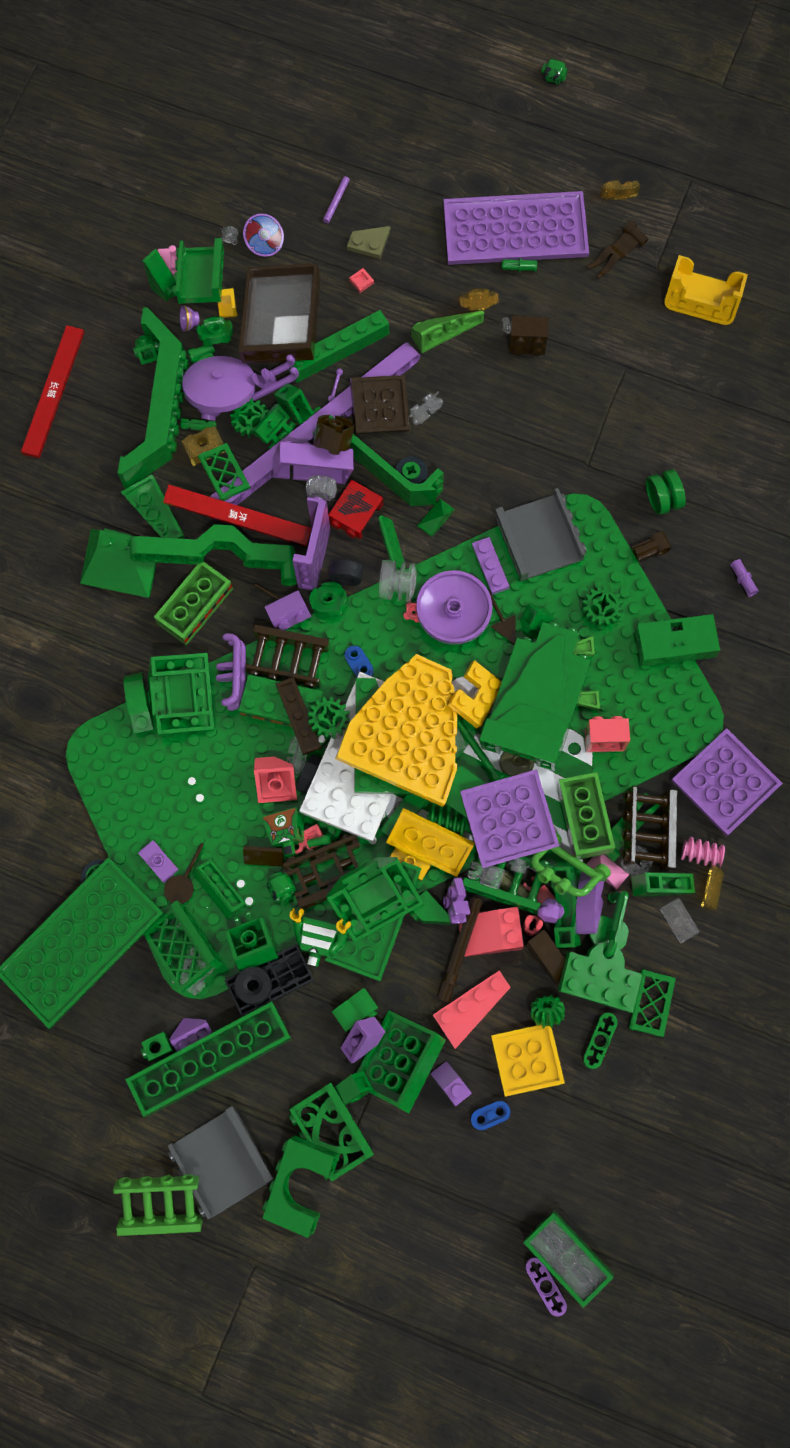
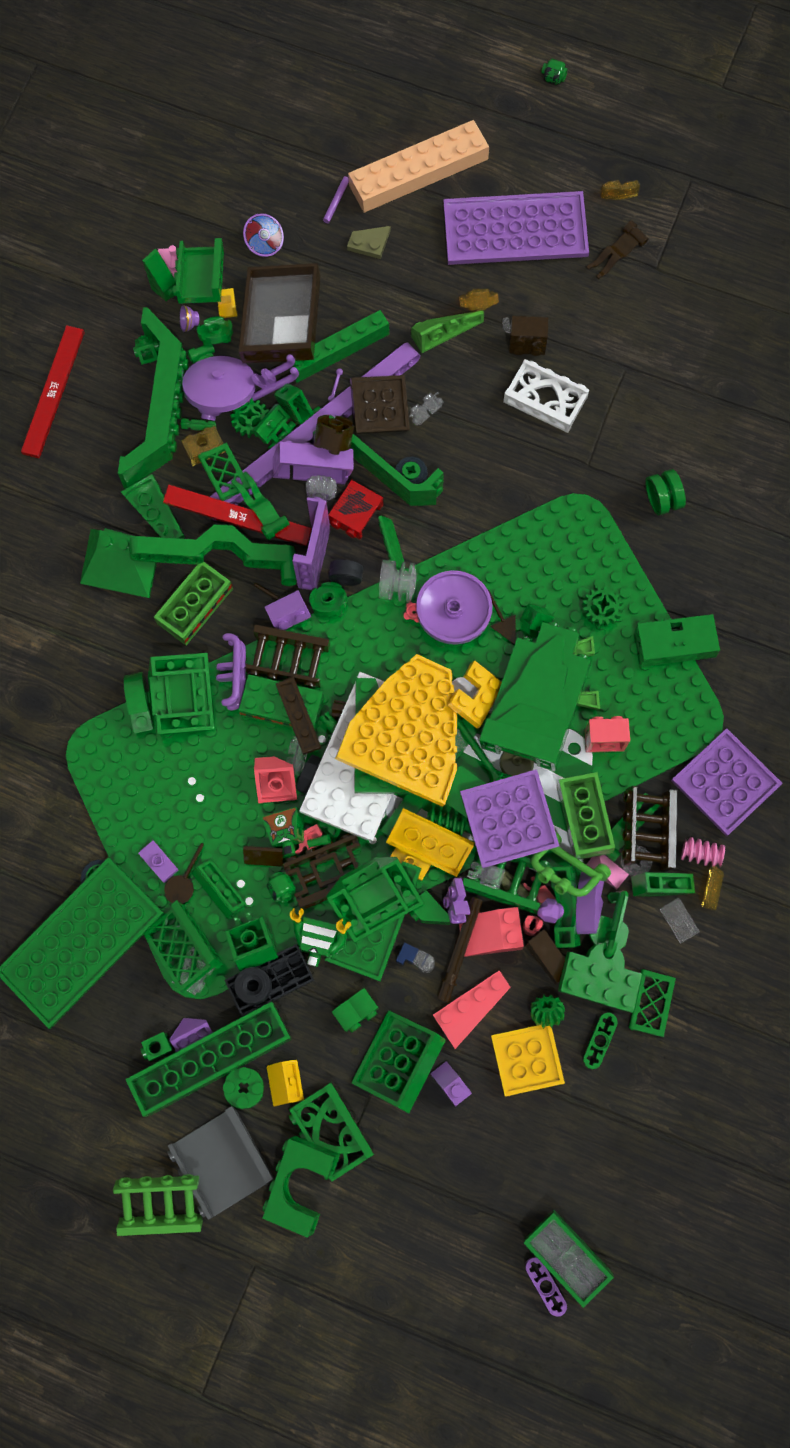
clear plate [221,226,239,245] -> none
green gear [308,697,350,740] -> none
green brick [335,1071,373,1105] -> none
medium lavender slope [341,1017,385,1063] -> none
blue plate [345,646,374,678] -> none
coral tile [349,268,374,293] -> none
green slope [417,499,455,537] -> none
blue plate [471,1101,510,1130] -> none
medium lavender plate [472,537,510,595] -> none
dark grey panel [495,488,587,581] -> none
green axle [501,258,537,273] -> none
clear plate [509,858,530,873] -> none
dark brown piece [631,531,672,562] -> none
yellow windscreen [665,255,748,325] -> none
medium lavender pin [730,559,759,597] -> none
none -> green plate [223,1067,264,1109]
none -> green flag [231,472,290,540]
none -> yellow panel [267,1060,304,1106]
none -> light nougat brick [348,120,489,213]
none -> leg [396,943,435,973]
none -> white fence [504,359,589,433]

